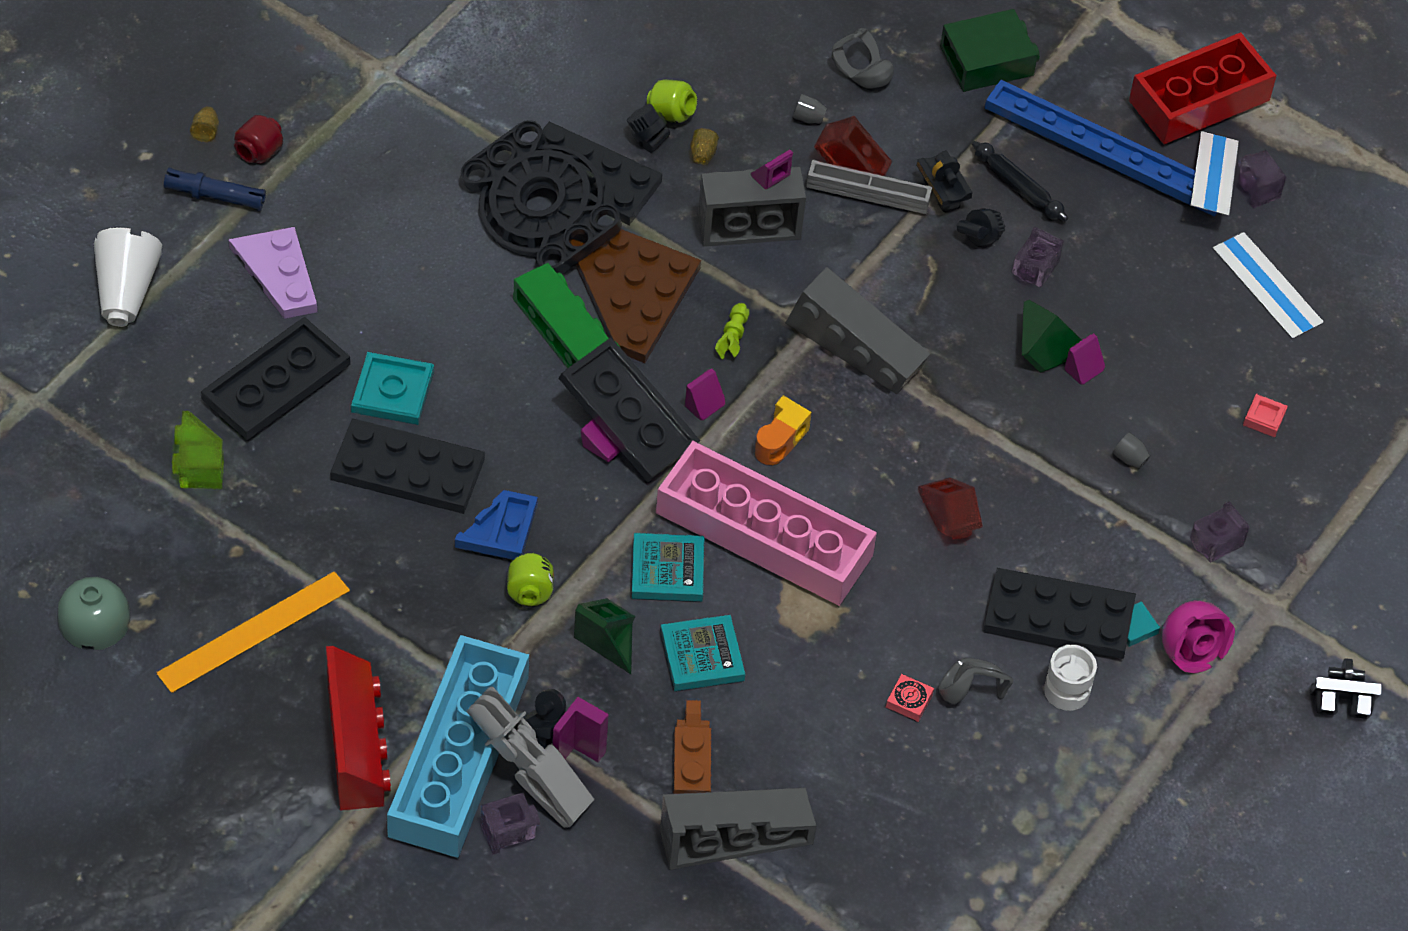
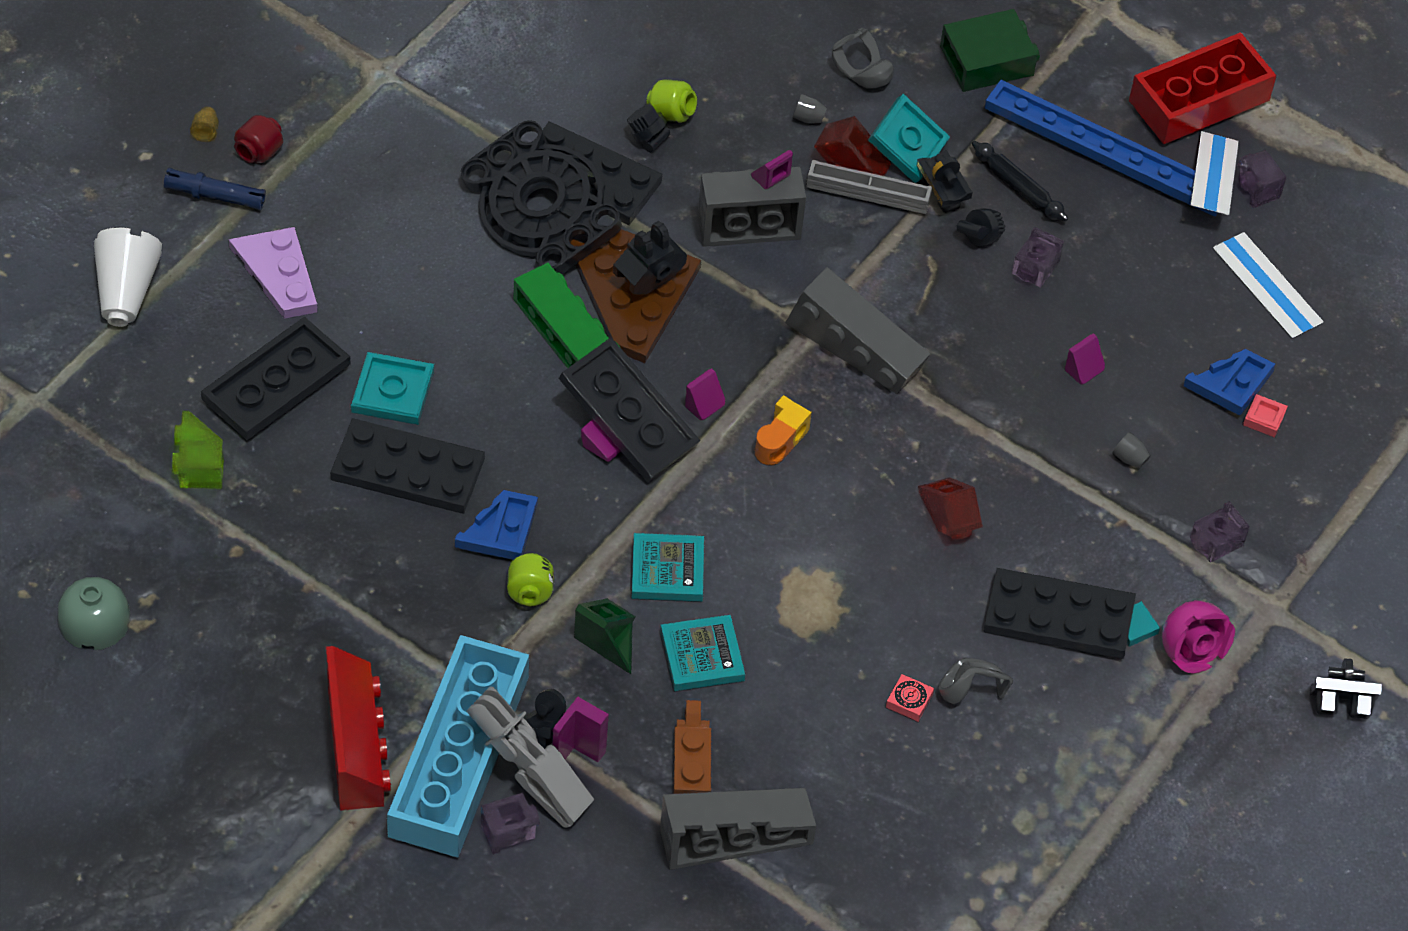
light orange sticker [157,572,350,692] -> none
bright pink brick [656,441,877,606] -> none
clear yellow hose [690,128,719,165] -> none
lime piece [715,303,749,359] -> none
dark green slope [1022,300,1082,373] -> none
white wheel [1044,645,1097,711] -> none
none -> black hinge [613,221,687,295]
none -> teal tile [868,94,950,183]
none -> blue wing [1184,349,1275,416]

